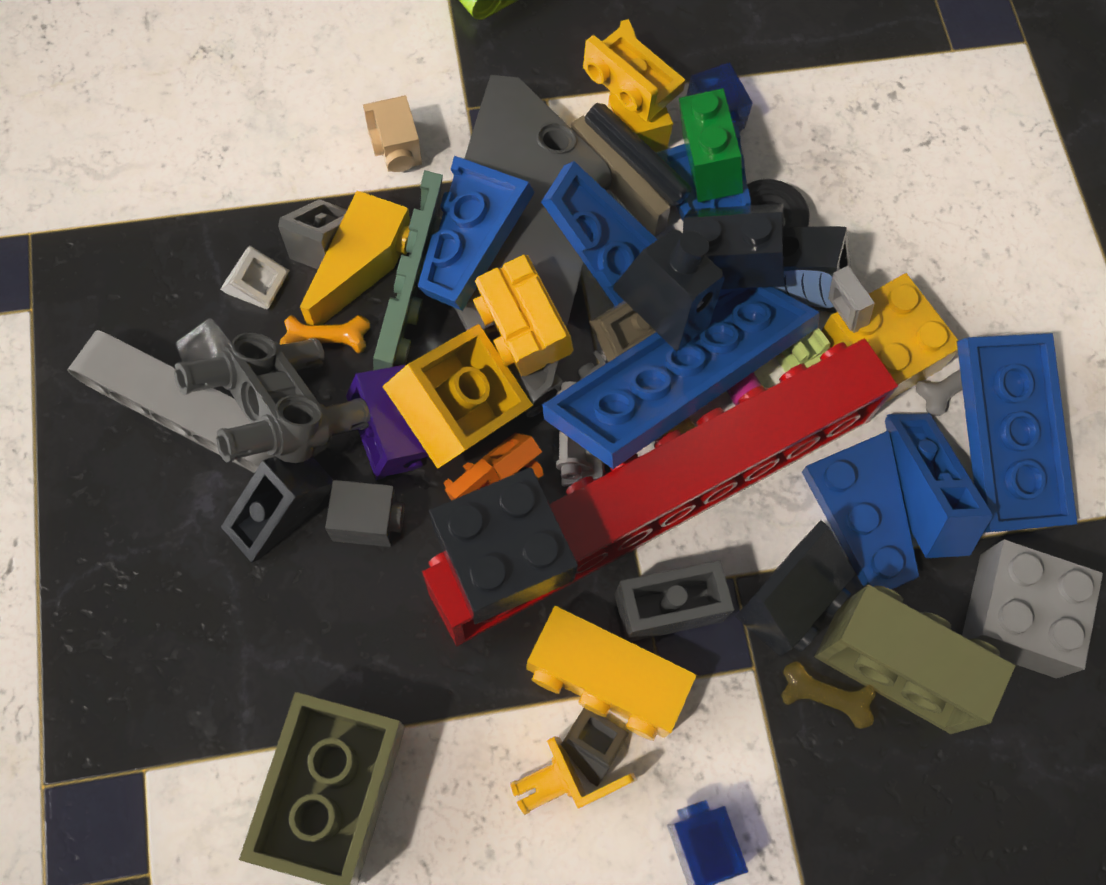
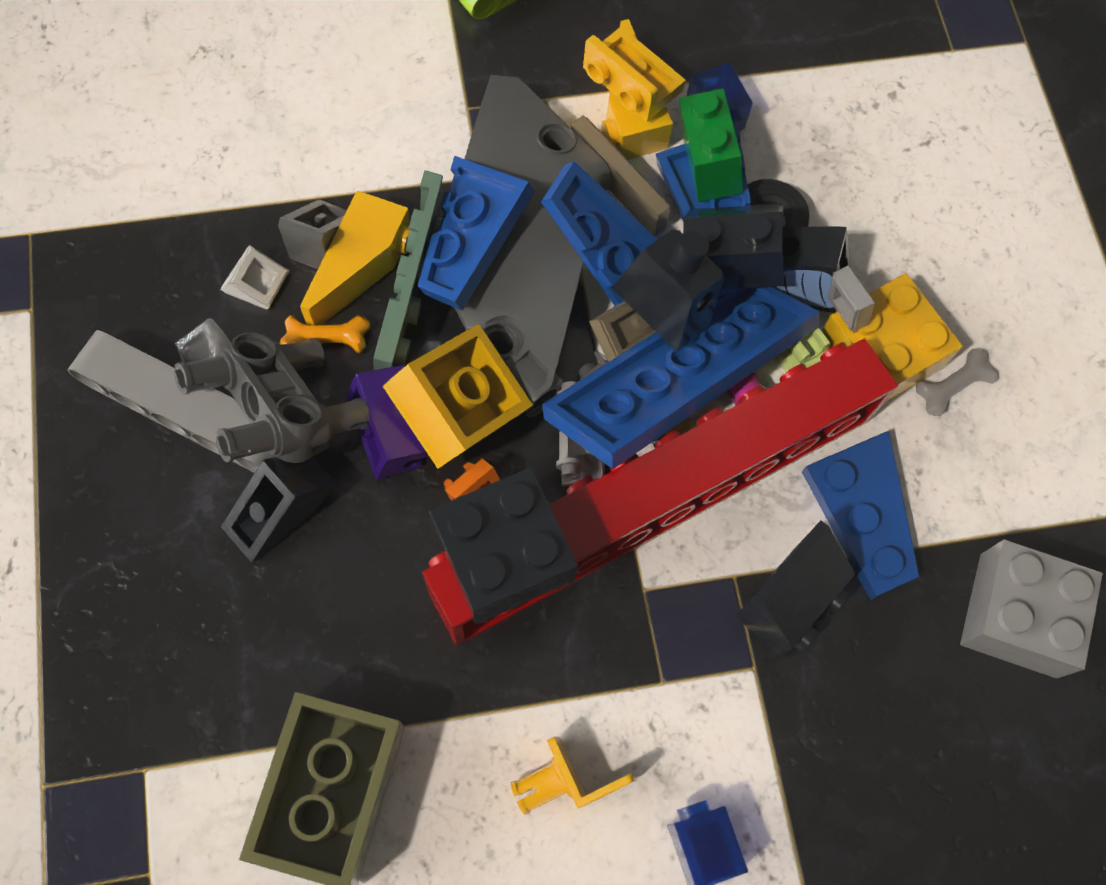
dark grey brick [325,480,404,547] -> none
tan brick [363,95,422,172] -> none
yellow brick [473,255,574,376] -> none
orange tile [480,432,543,480] -> none
yellow brick [526,606,697,741] -> none
dark grey slope [561,708,629,787] -> none
black axle [585,103,691,205] -> none
dark grey brick [615,560,734,642] -> none
clear yellow piece [781,662,876,729] -> none
olive brick [814,584,1016,734] -> none
blue slope [885,413,993,558] -> none
blue plate [957,333,1077,533] -> none

